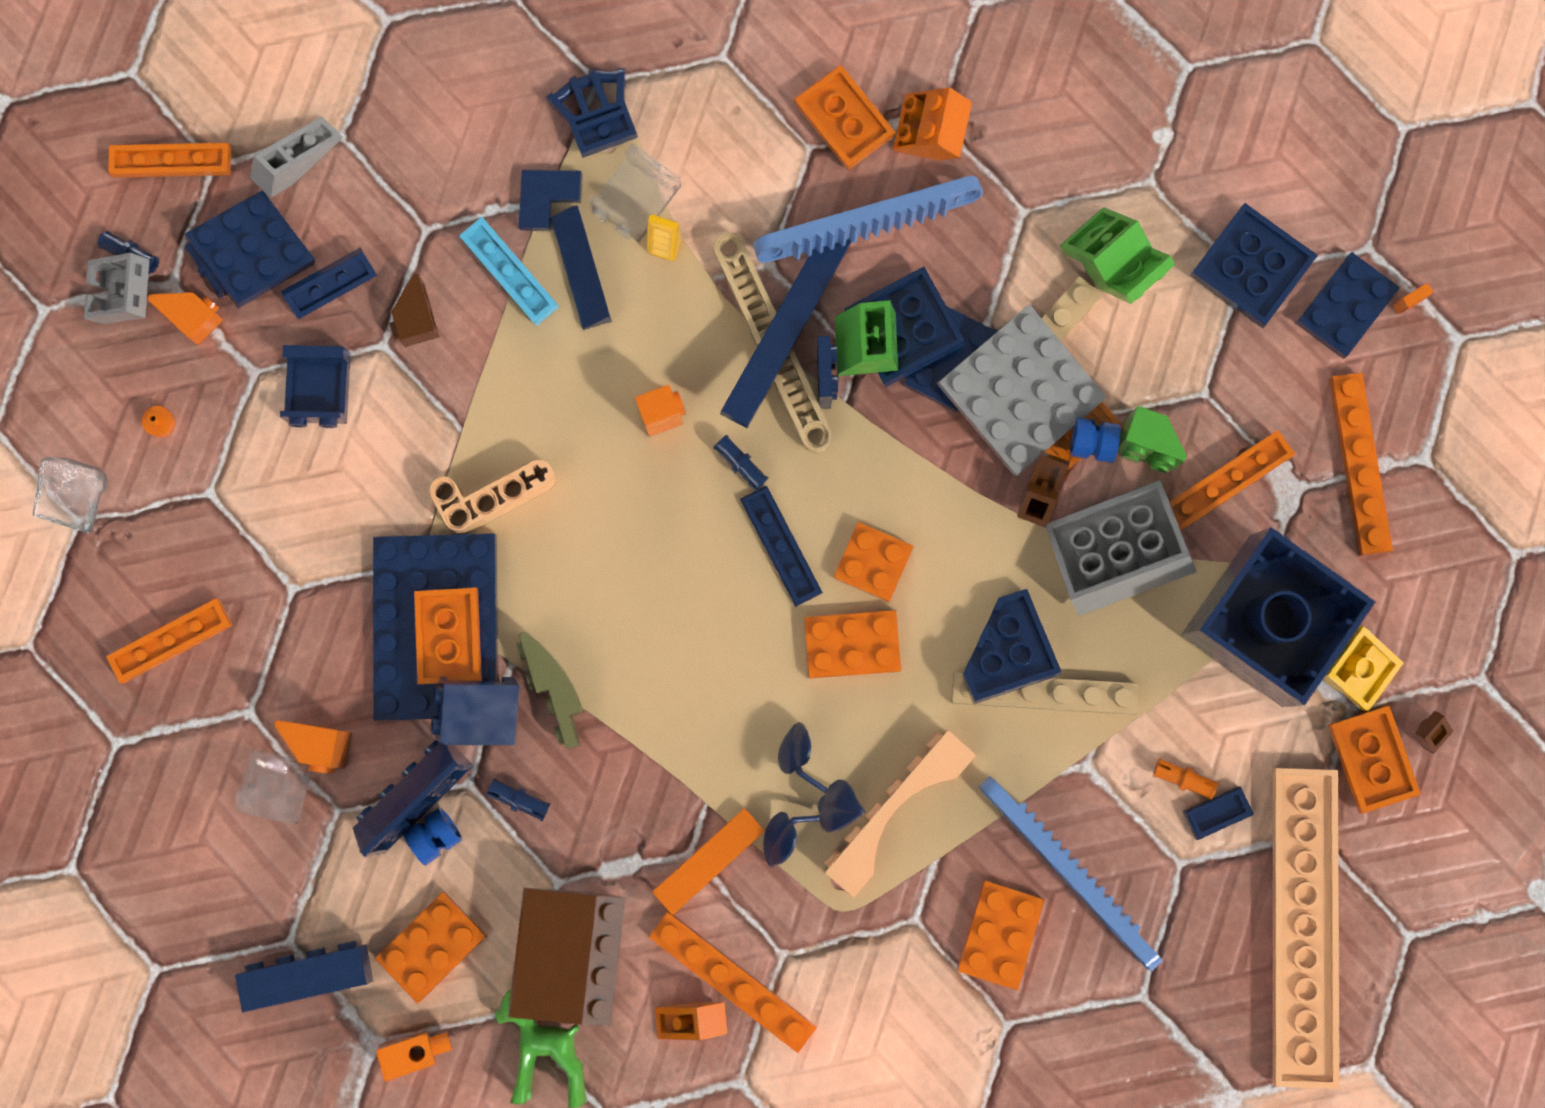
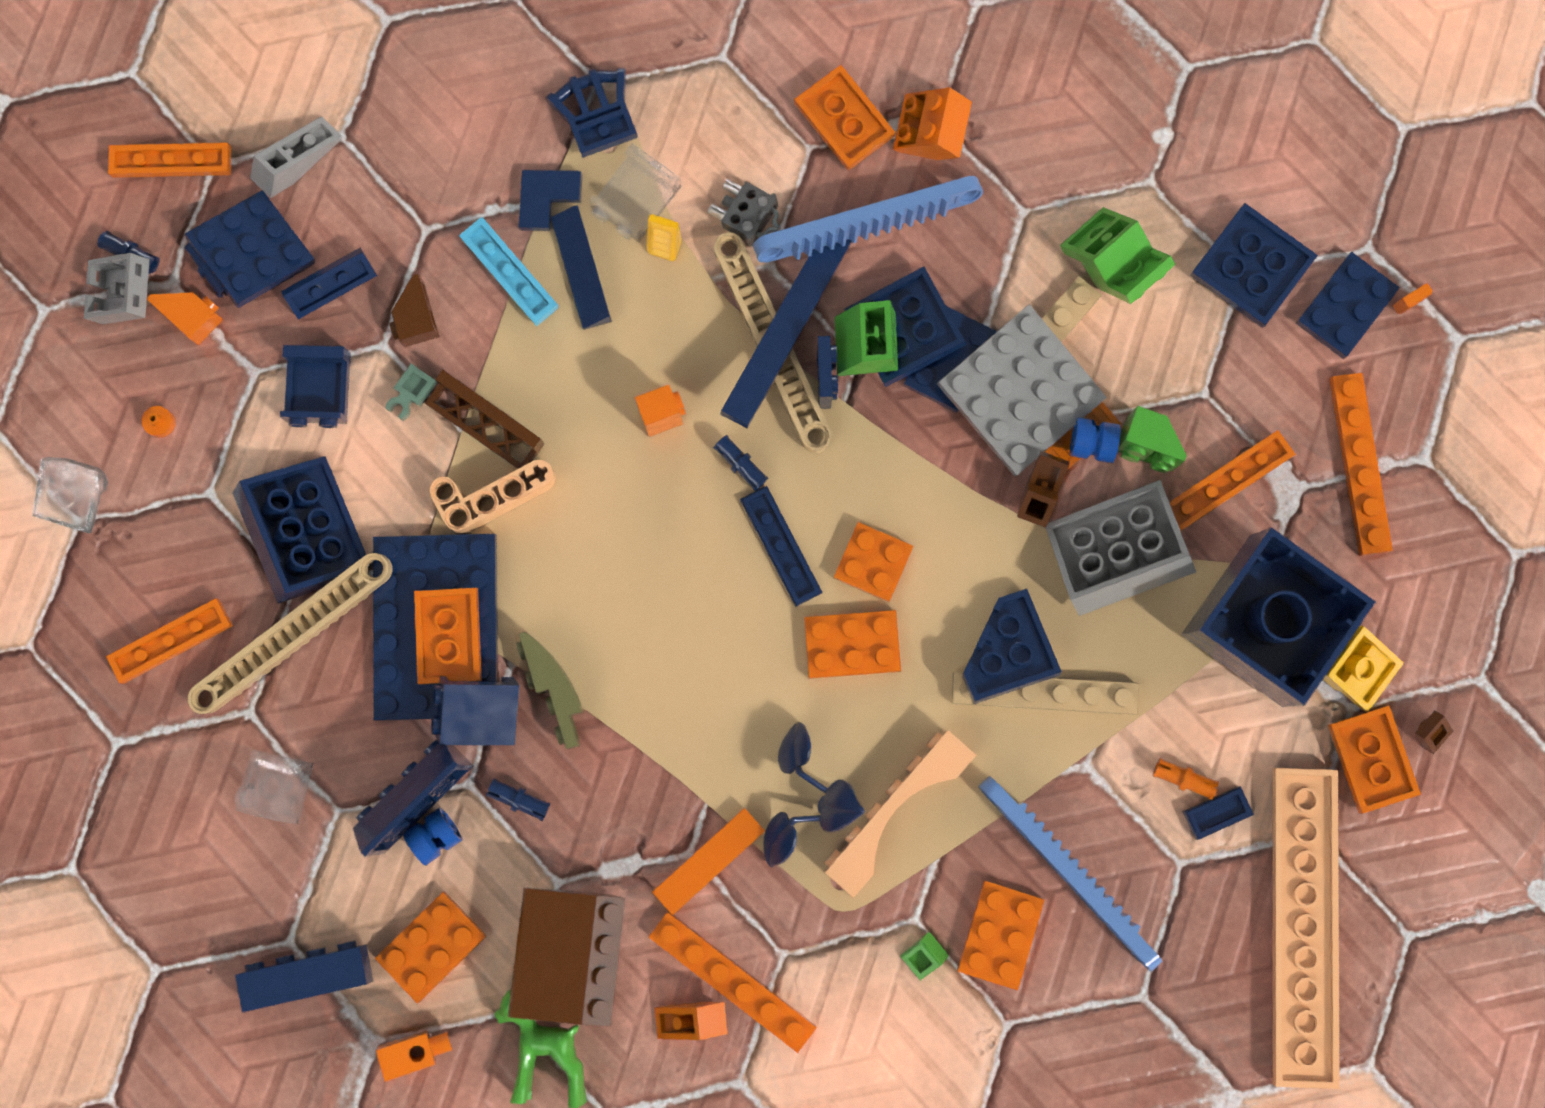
orange slope [275,720,352,774] -> none
none -> tan gear [188,553,393,714]
none -> dark blue slope [232,456,371,604]
none -> sand green plate [385,364,437,421]
none -> reddish brown fence [425,370,545,469]
none -> dark grey piece [707,179,780,247]
none -> bright green slope [900,932,948,981]

